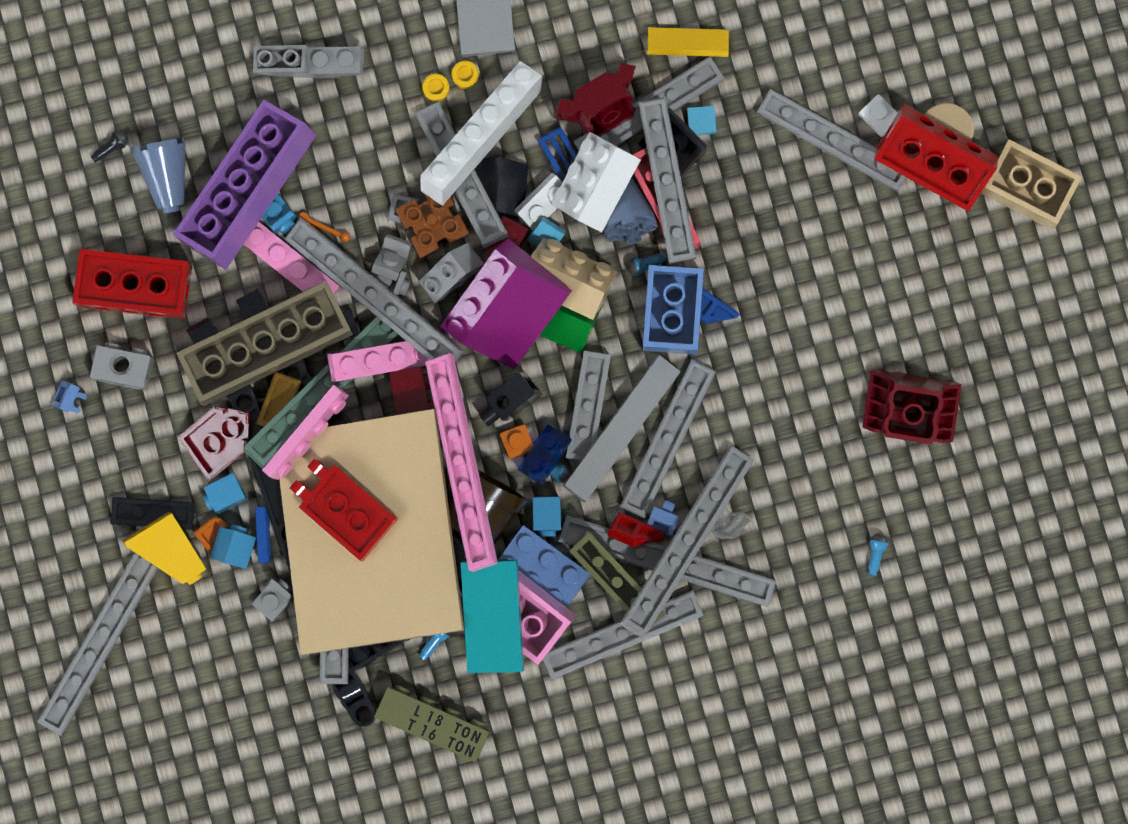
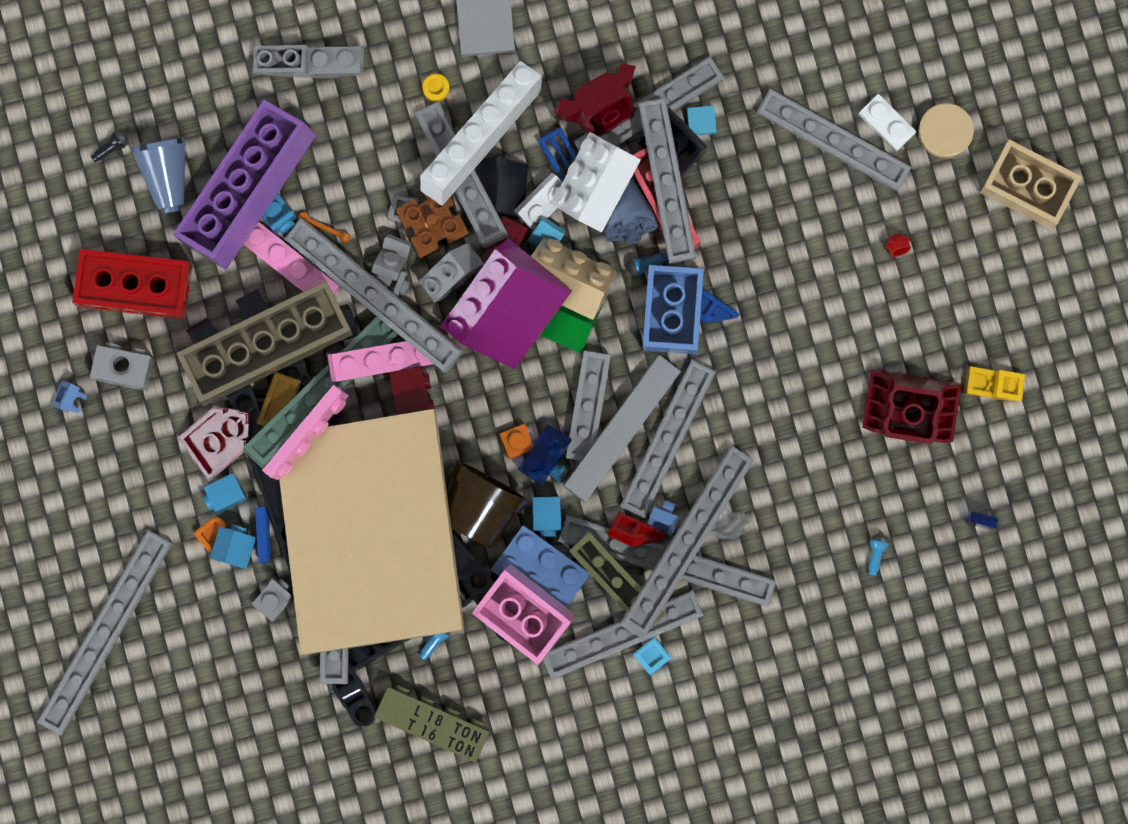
black tile [110,497,196,530] -> none
yellow slope [122,512,206,585] -> none
red tile [289,458,398,562] -> none
bright pink tile [425,353,498,572] -> none
yellow tile [452,61,479,89] -> none
teal tile [461,559,524,673] -> none
black torso [479,372,543,427] -> none
yellow tile [647,27,729,57] -> none
red brick [874,104,998,212] -> none
none -> medium azure tile [633,637,671,675]
none -> red plate [885,233,911,257]
none -> yellow slope [963,366,1025,402]
none -> clear blue tile [966,512,998,530]

